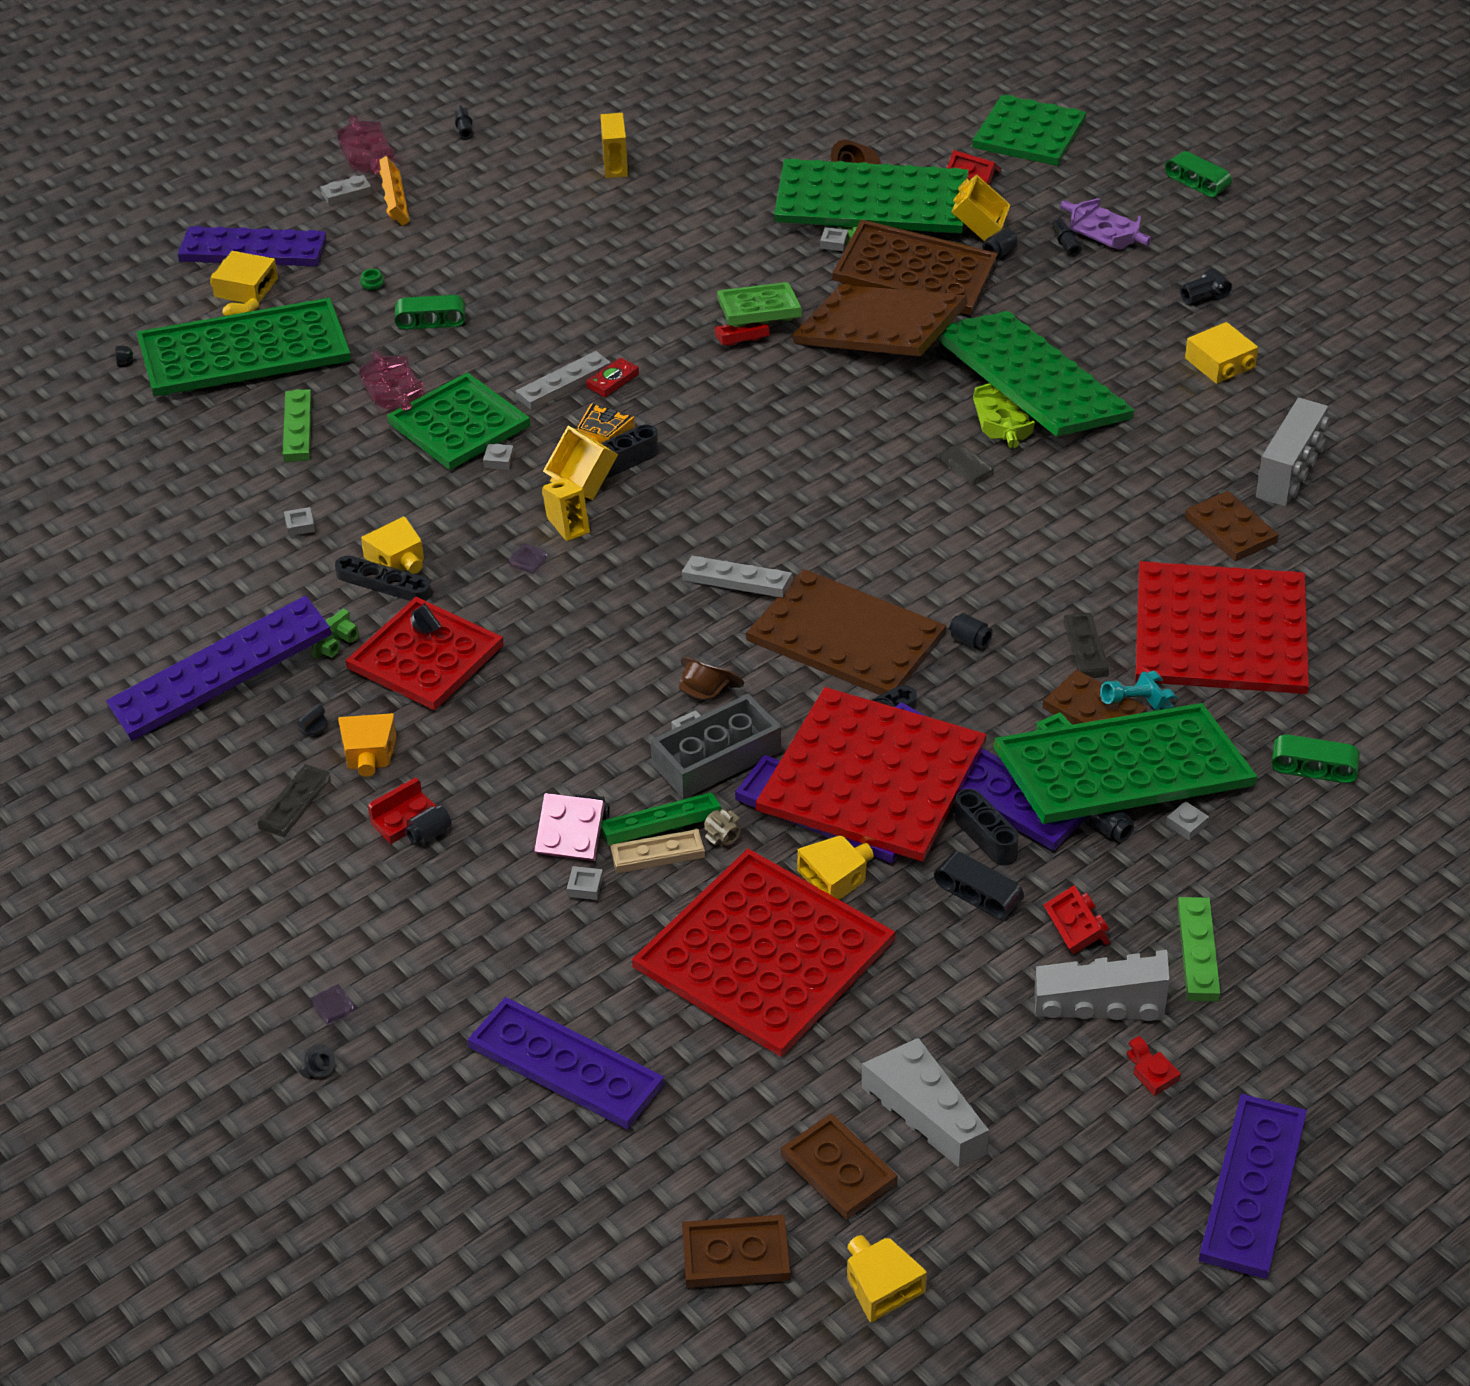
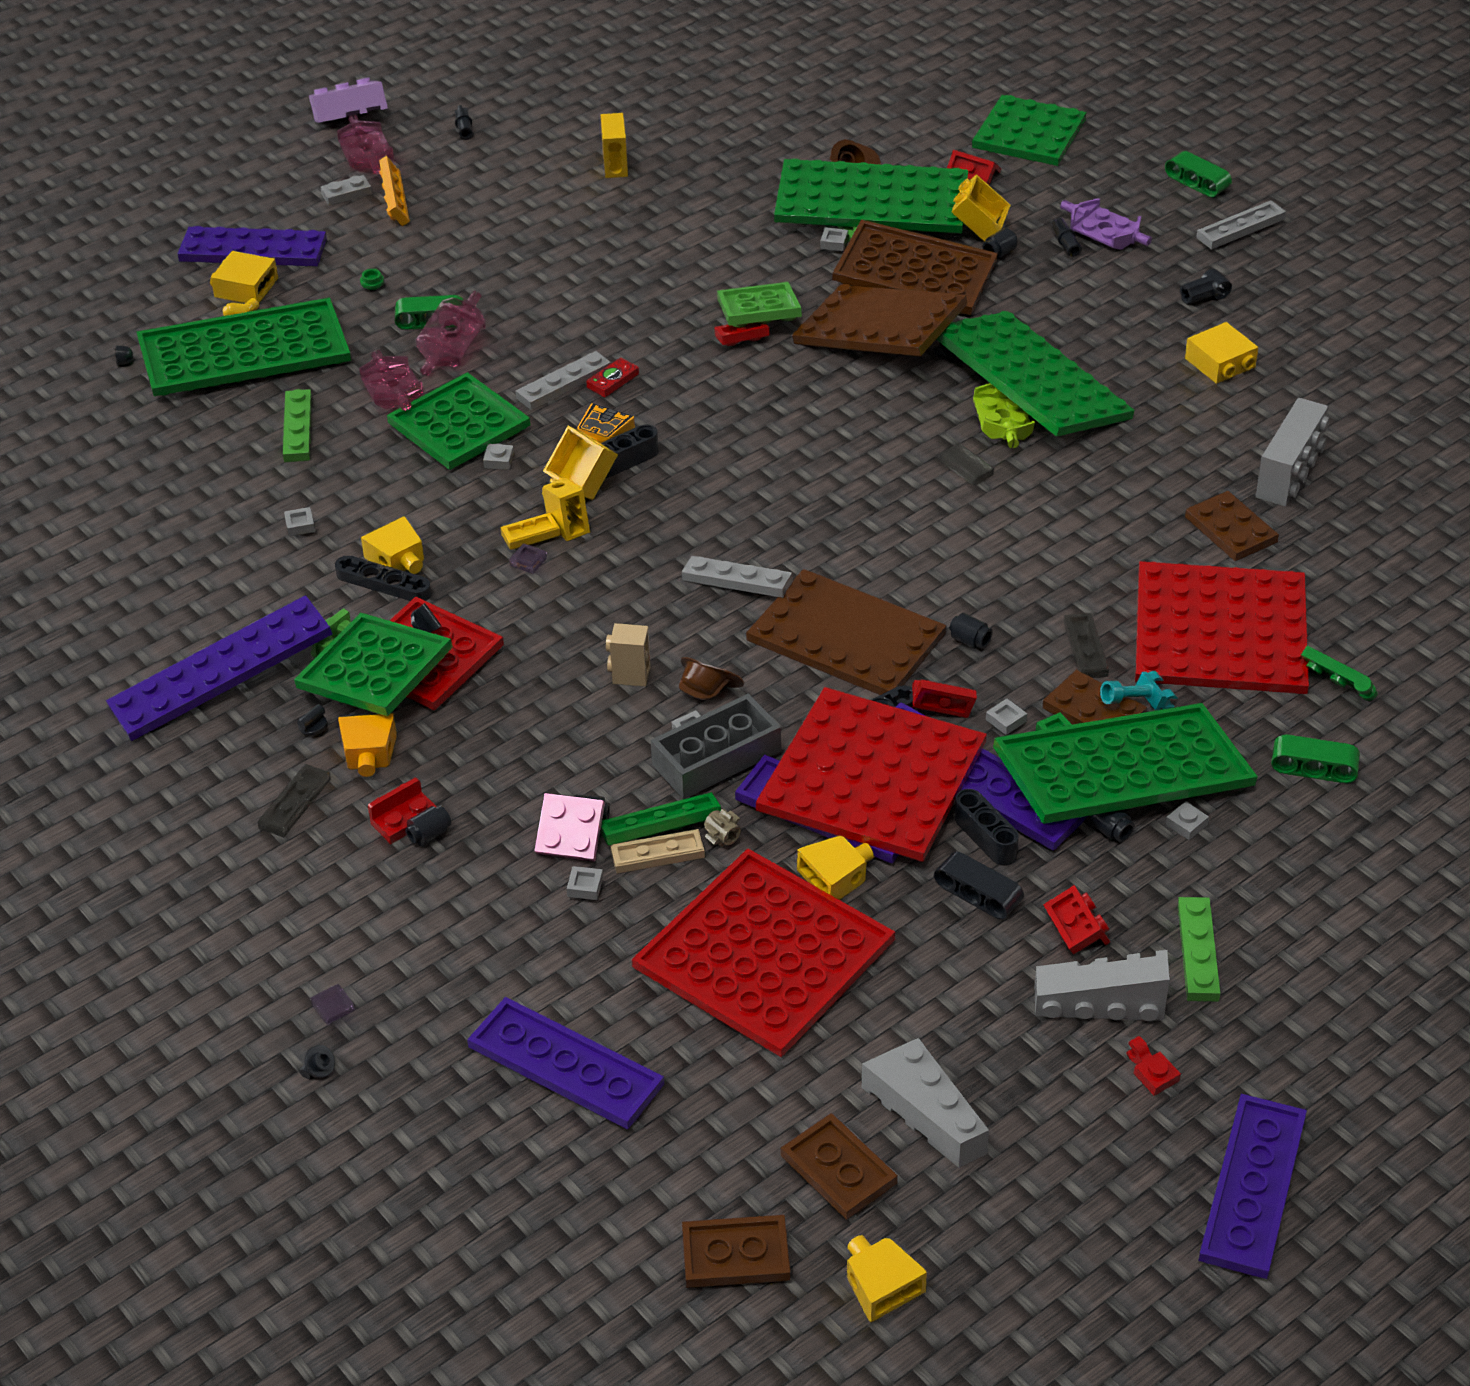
none -> green plate [294,613,453,717]
none -> lavender wedge [309,77,388,123]
none -> clear pink plate [416,291,486,376]
none -> yellow plate [500,513,560,550]
none -> tan brick [606,623,651,686]
none -> red panel [912,679,977,718]
none -> light grey plate [986,699,1027,735]
none -> light grey plate [1196,200,1286,249]
none -> green plate [1301,645,1377,701]

